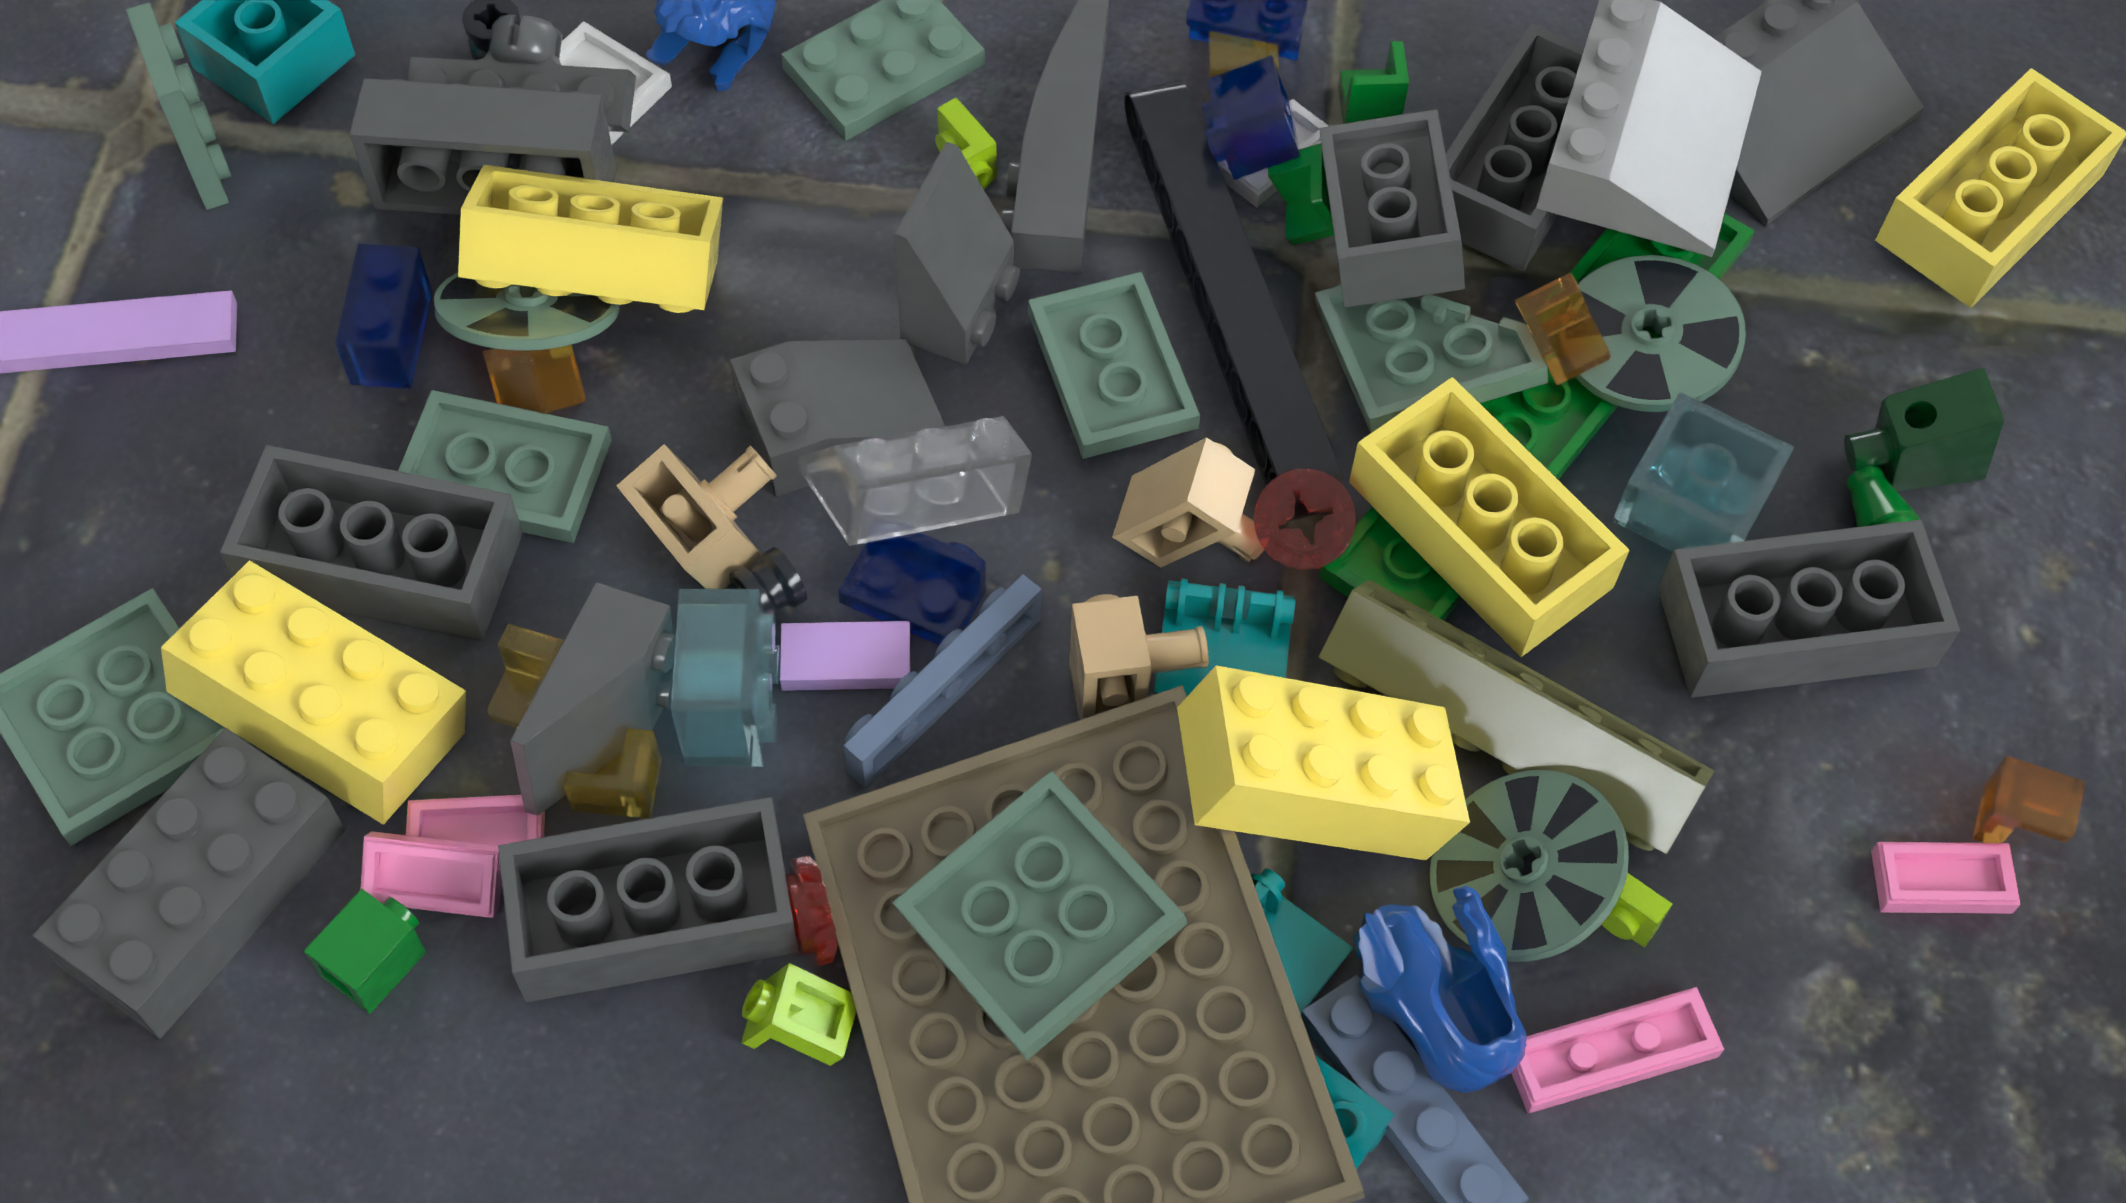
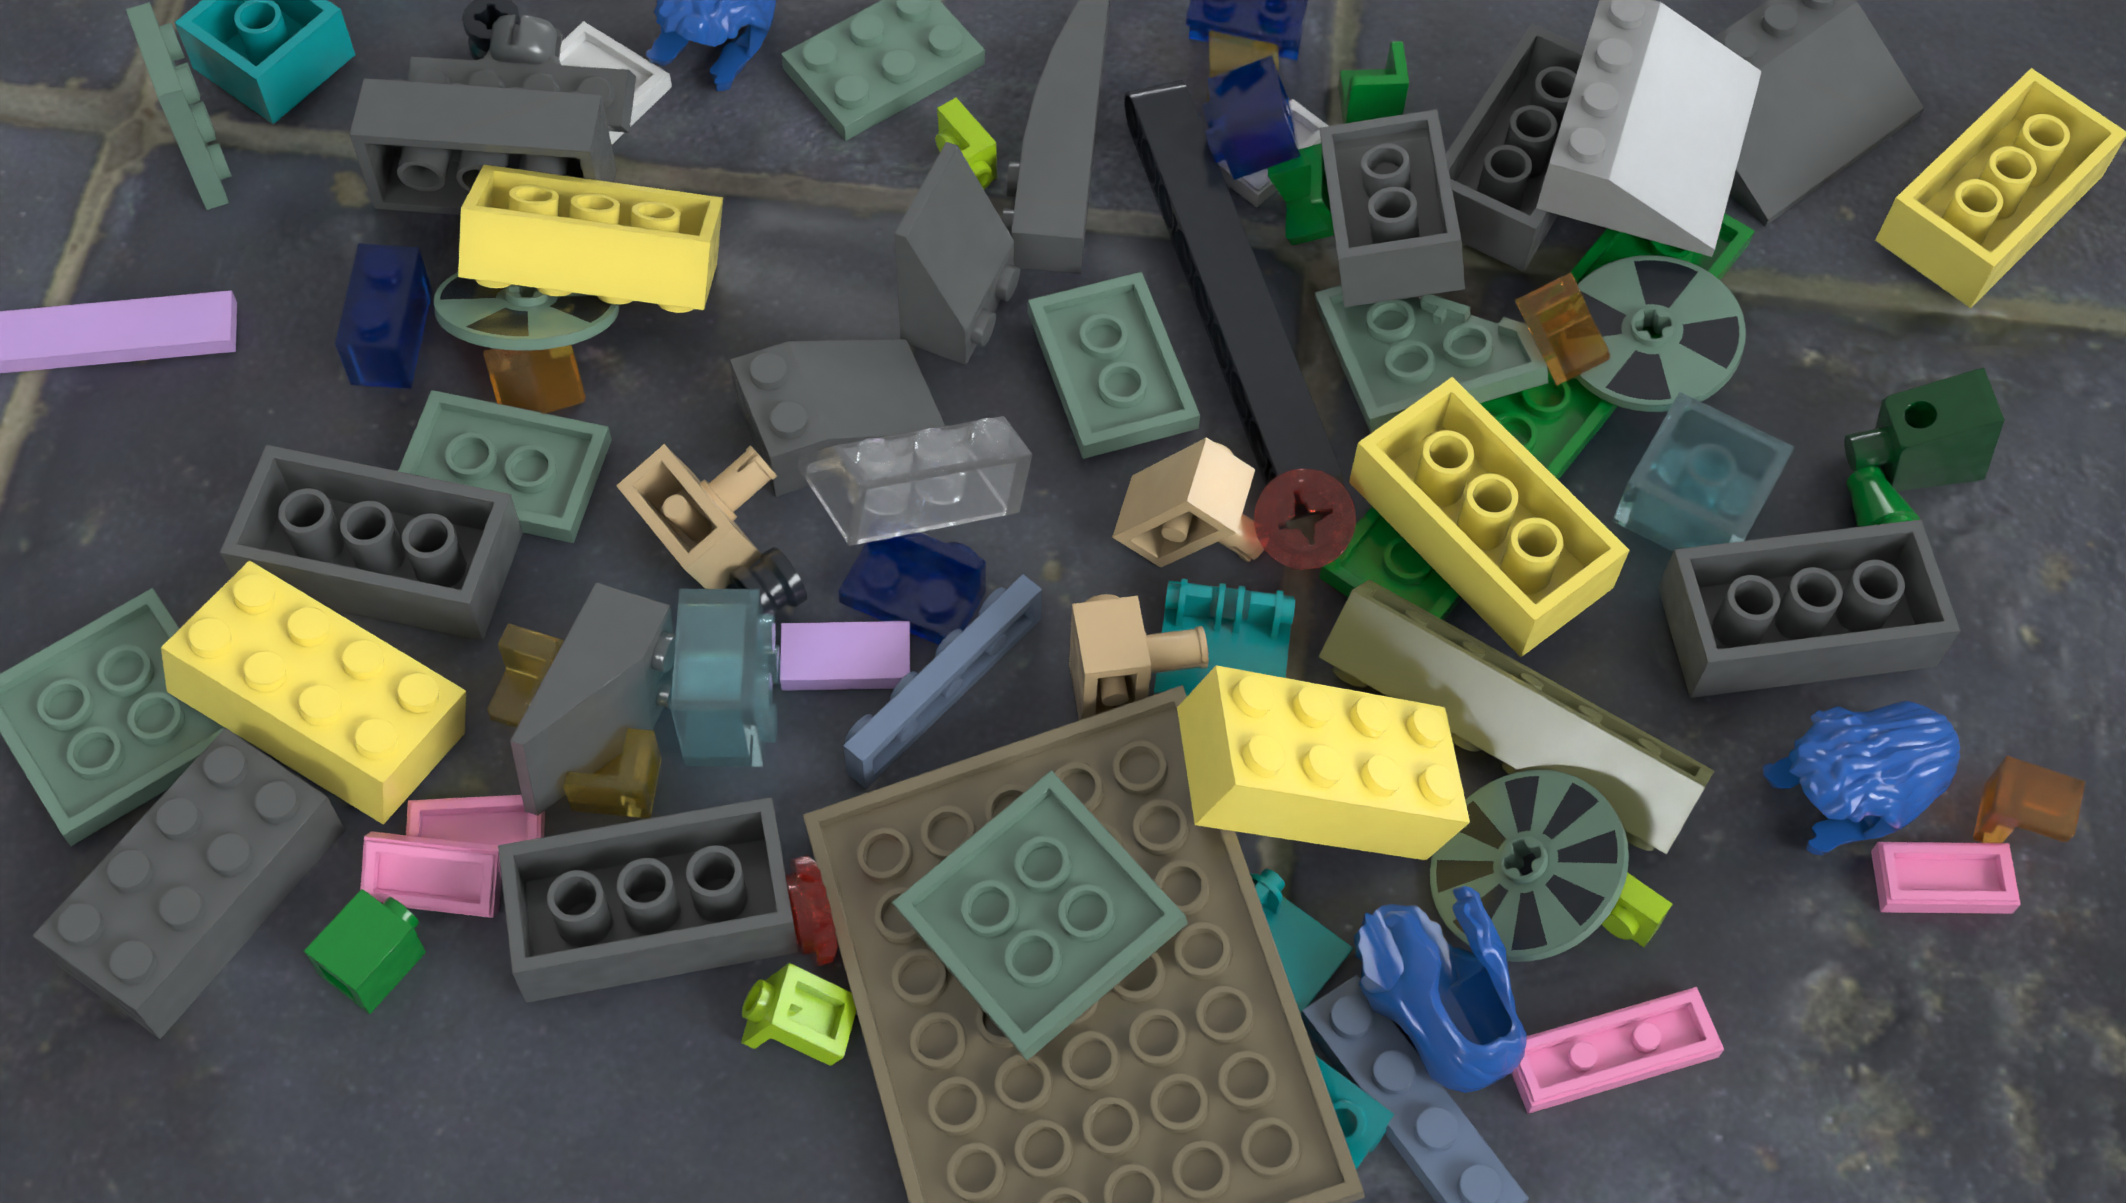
none -> blue hair [1762,701,1960,856]

